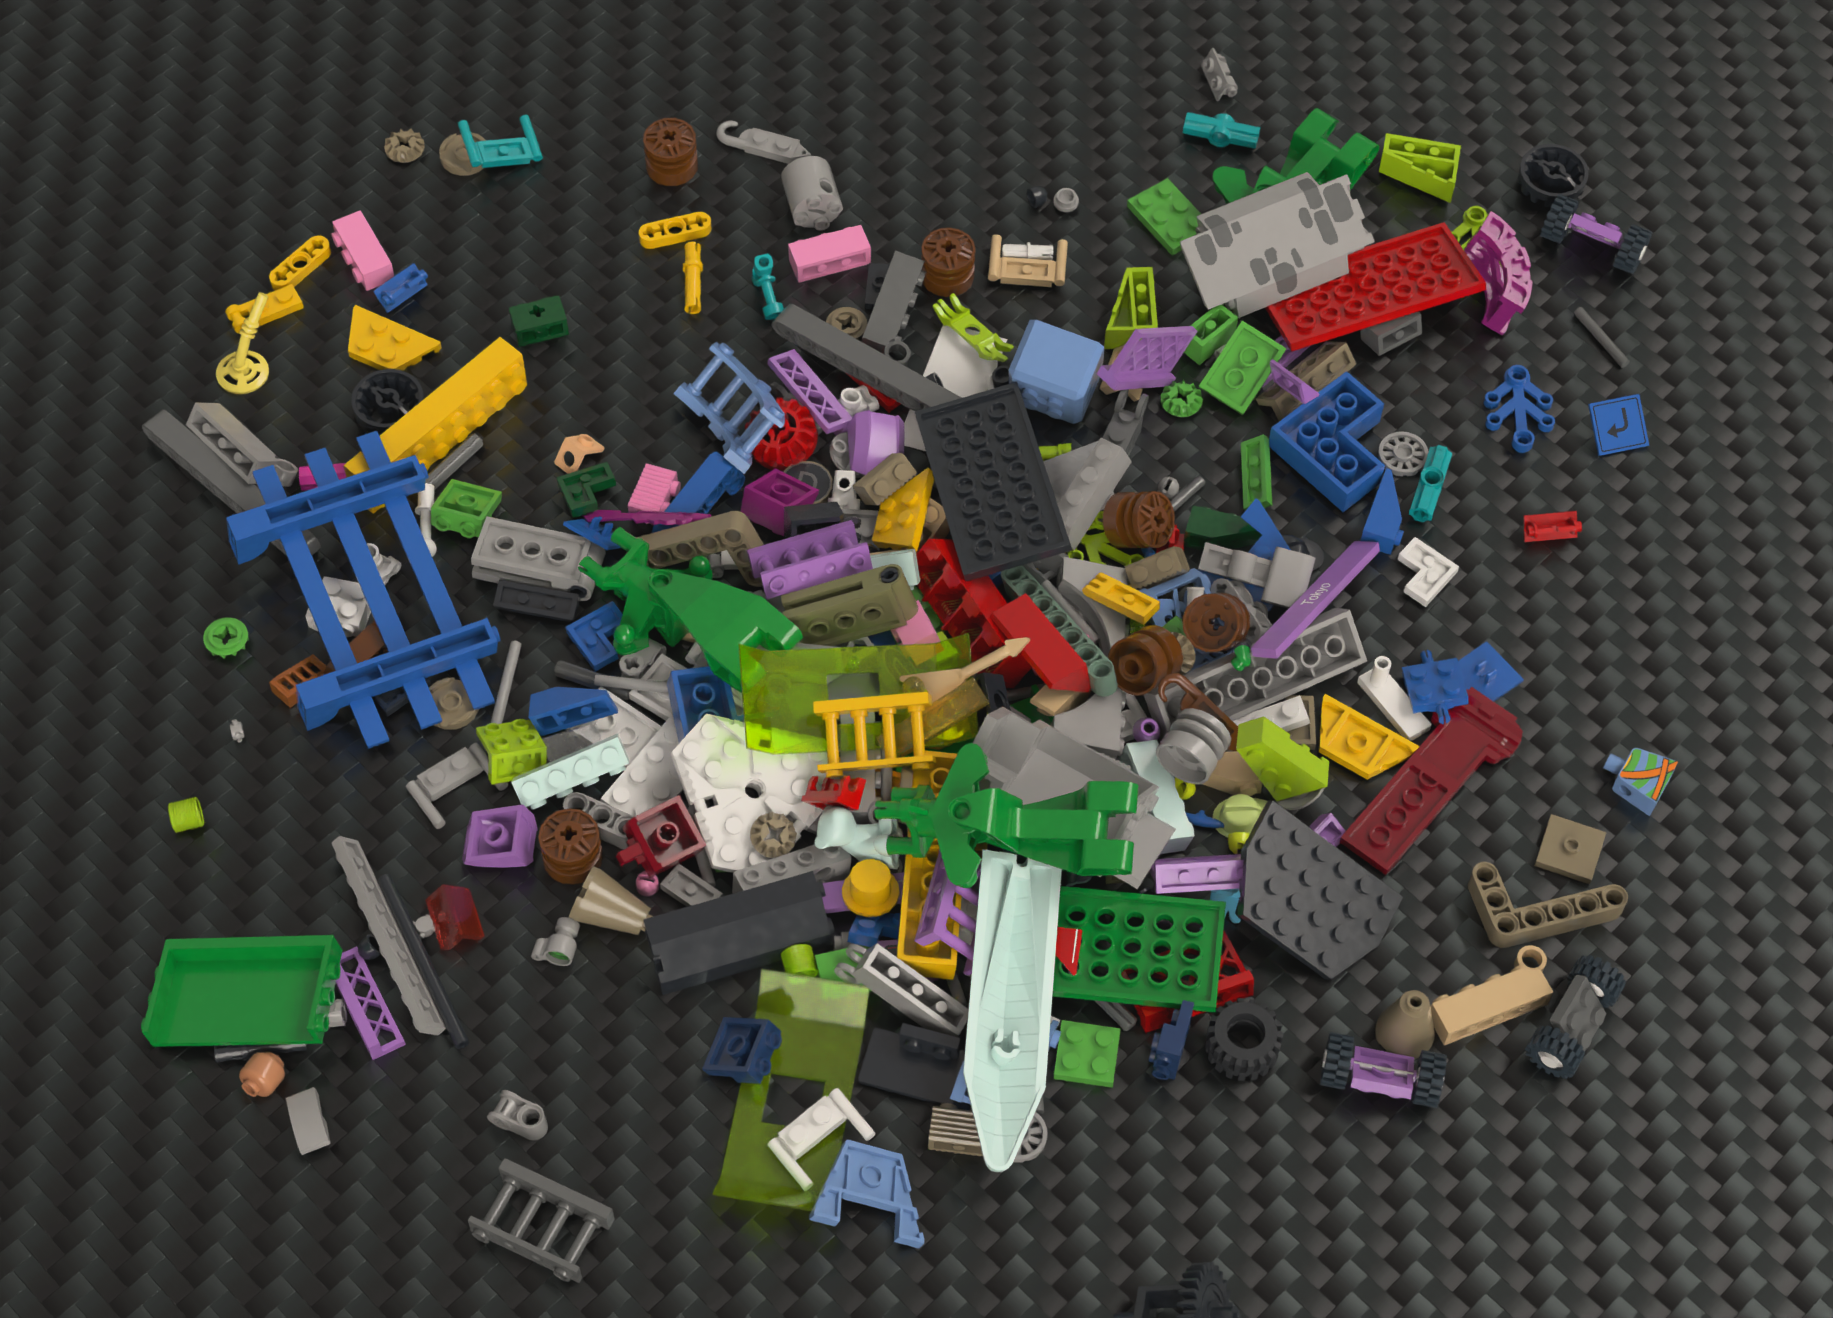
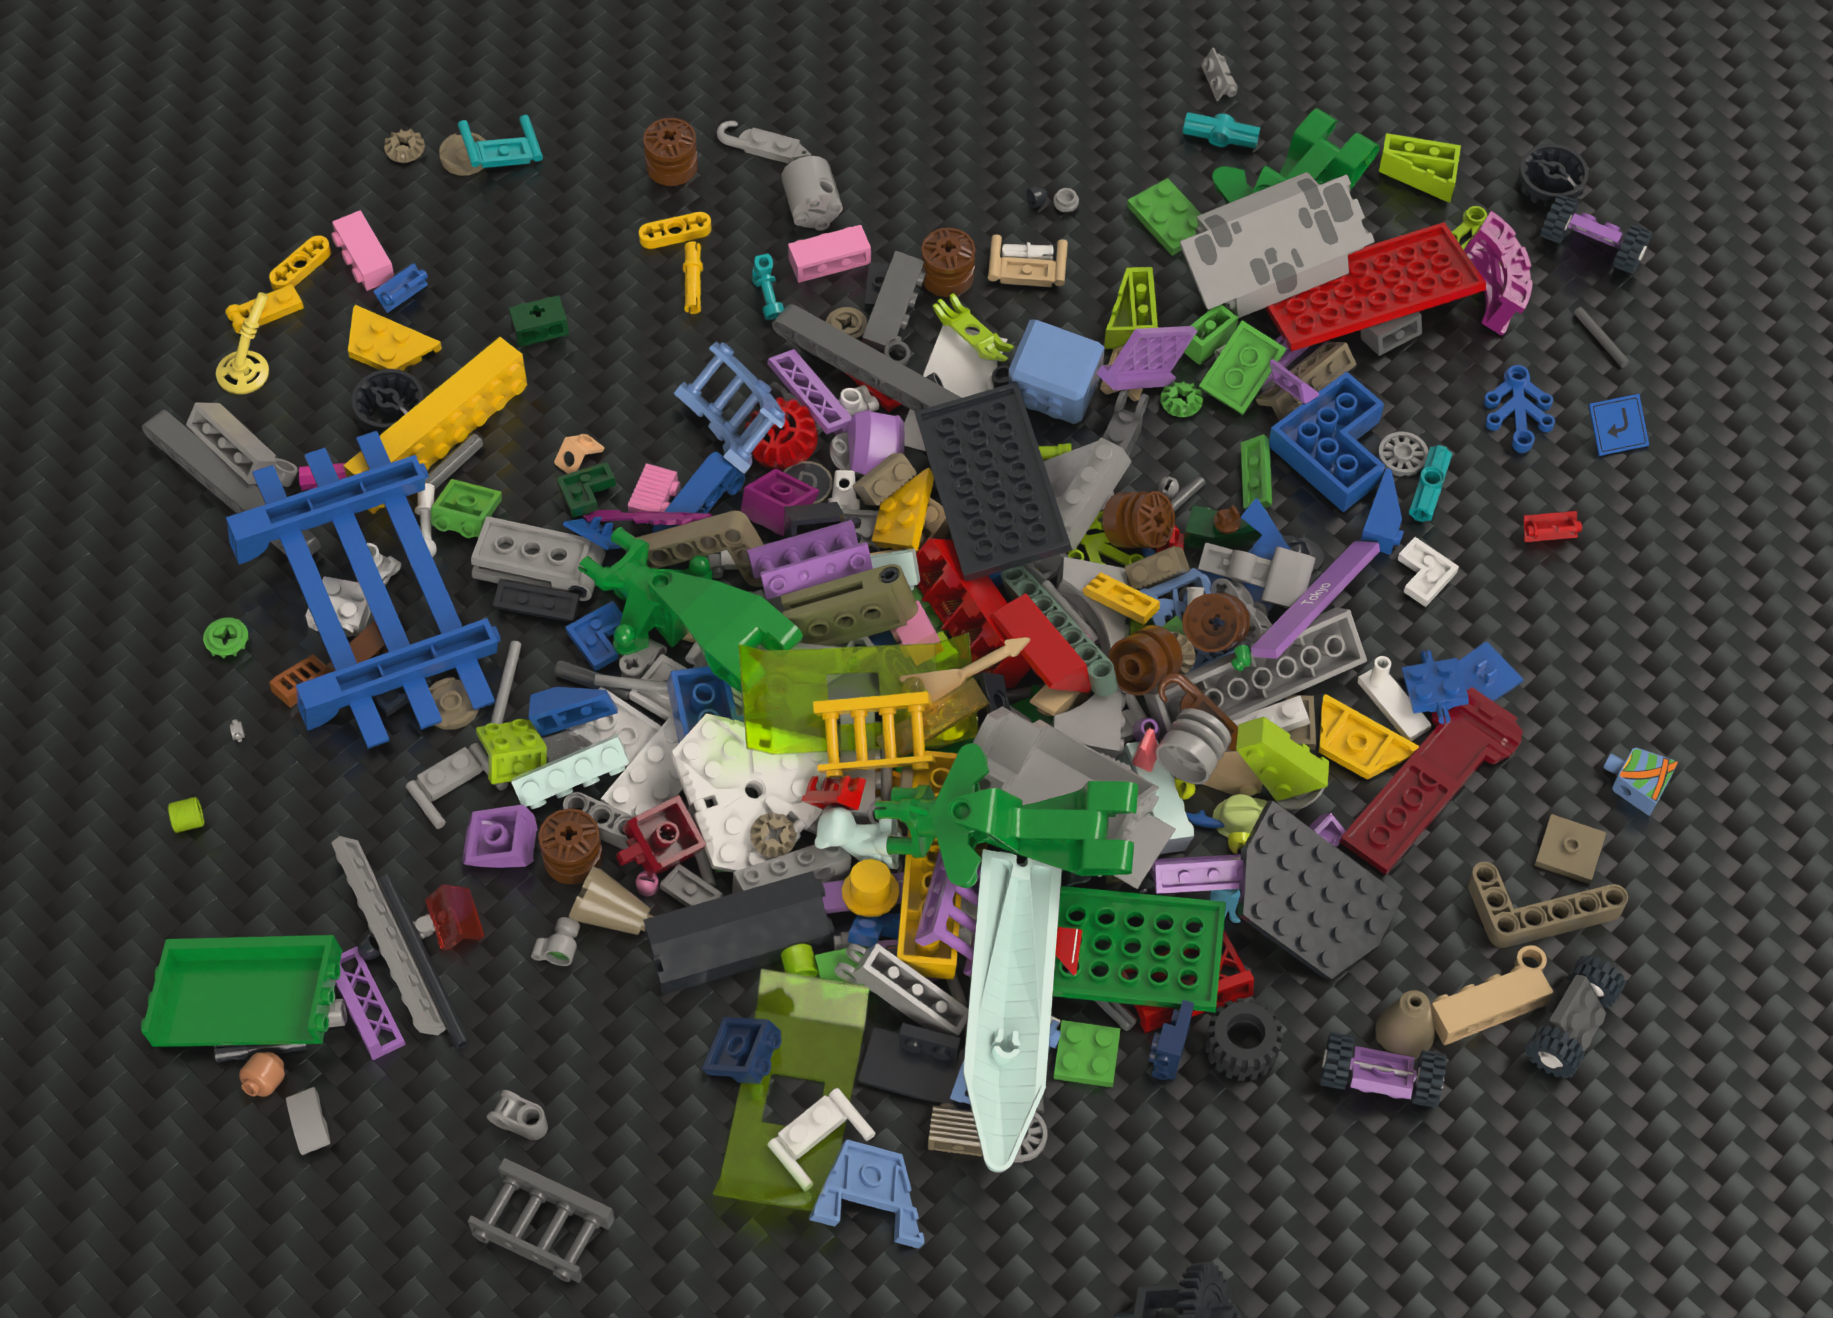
none -> coral slope [1132,728,1158,772]
none -> reddish brown plate [1214,505,1241,534]

